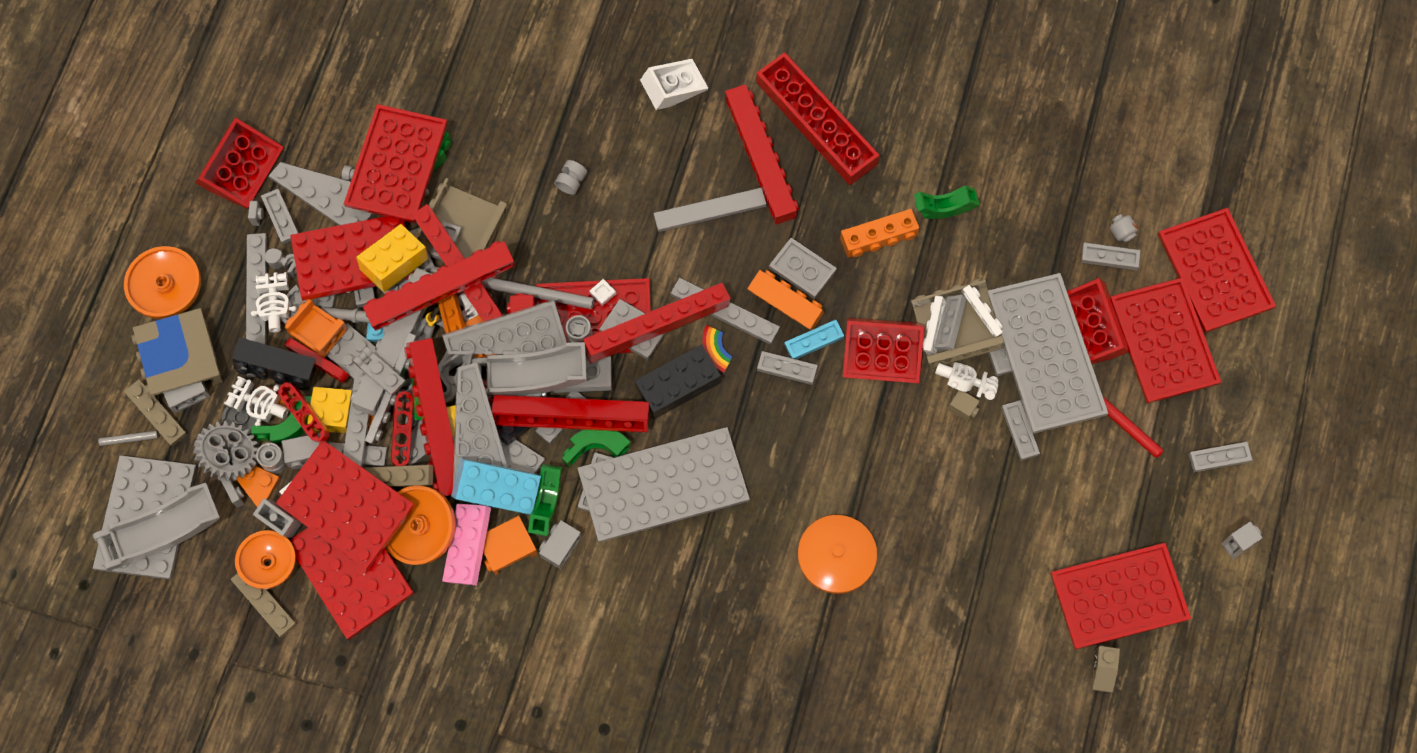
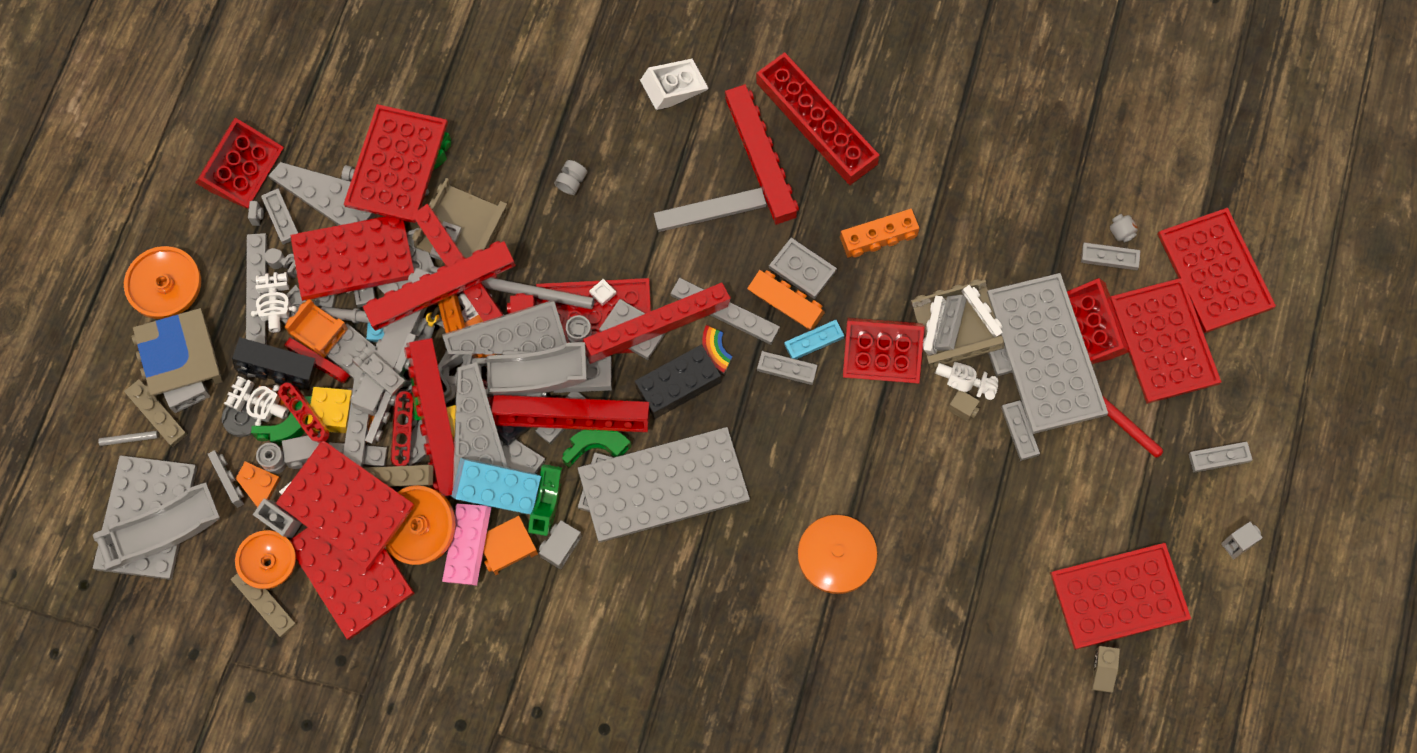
light grey gear [193,421,258,481] -> none
yellow brick [356,224,428,292] -> none
green arch [914,186,980,219] -> none

